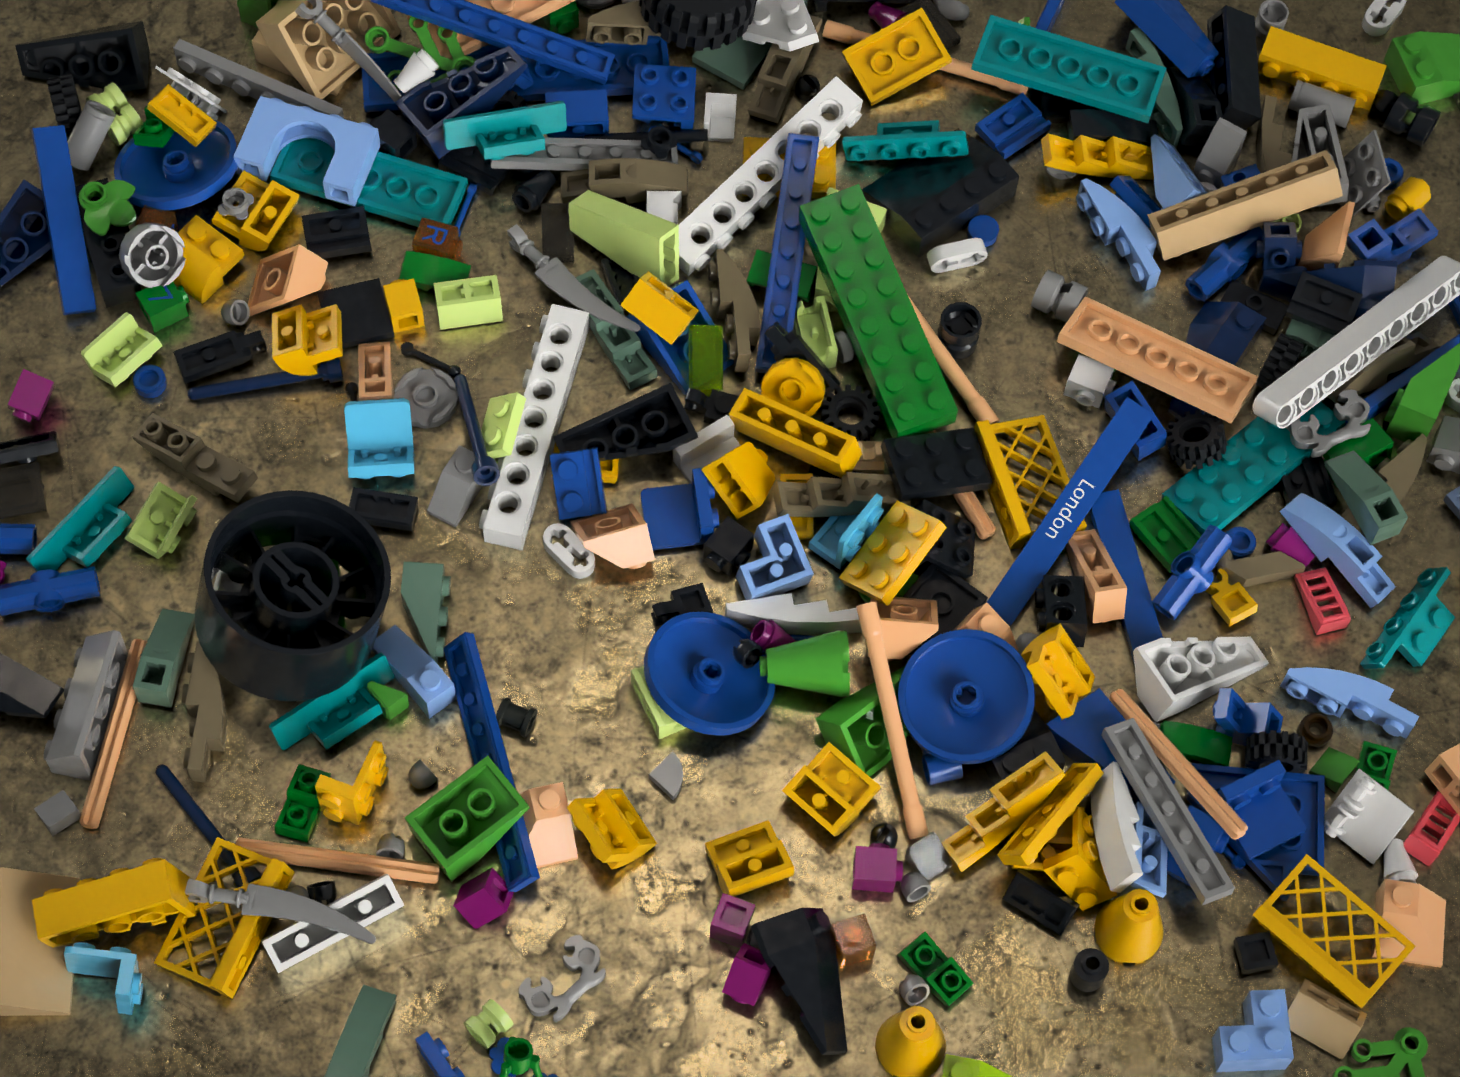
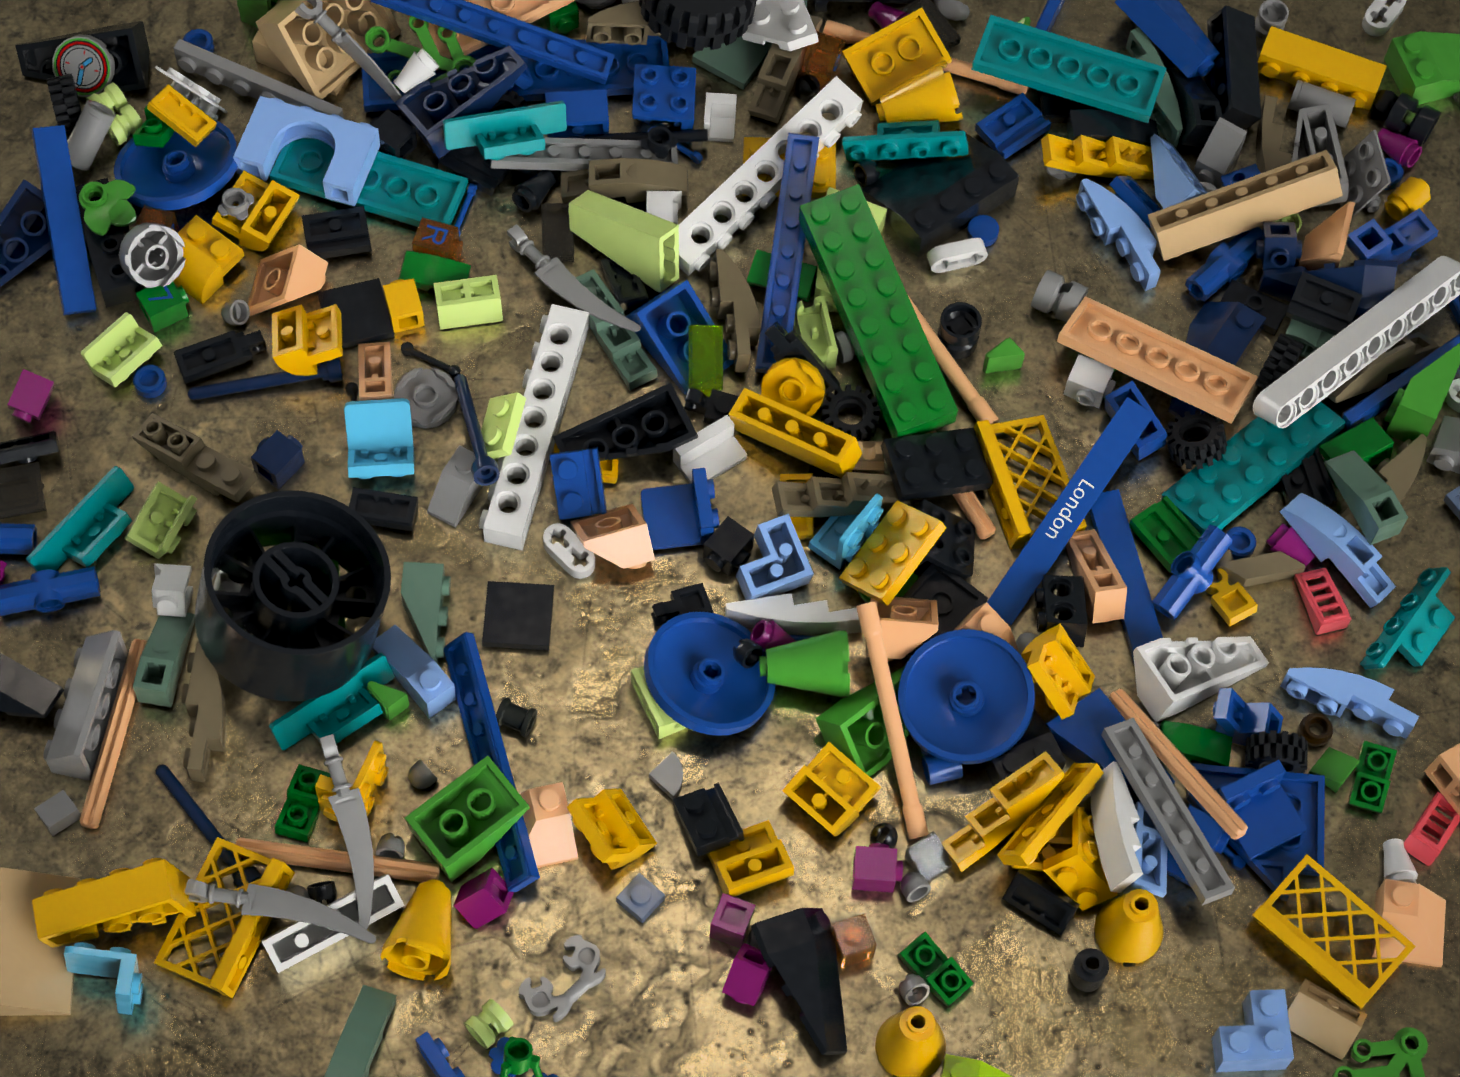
yellow hinge [620,271,699,345] -> none
yellow torso [701,441,775,520] -> none
black plate [1233,931,1279,974] -> none
light grey helmet [1286,389,1371,458] -> none
white hinge [1324,769,1414,865] -> none
none -> tile [52,34,115,97]
none -> white window [152,563,193,617]
none -> blue tile [183,29,214,53]
none -> dark blue brick [251,430,305,490]
none -> light grey sword [320,734,374,929]
none -> yellow cone [380,879,451,981]
none -> black tile [482,581,554,650]
none -> sand blue plate [616,873,665,923]
none -> black plate [673,782,744,857]
none -> clear orange brick [801,31,846,81]
none -> black hinge [853,160,880,187]
none -> yellow cone [875,60,963,123]
none -> bright green slope [983,337,1025,373]
none -> magenta cone [1377,128,1422,168]

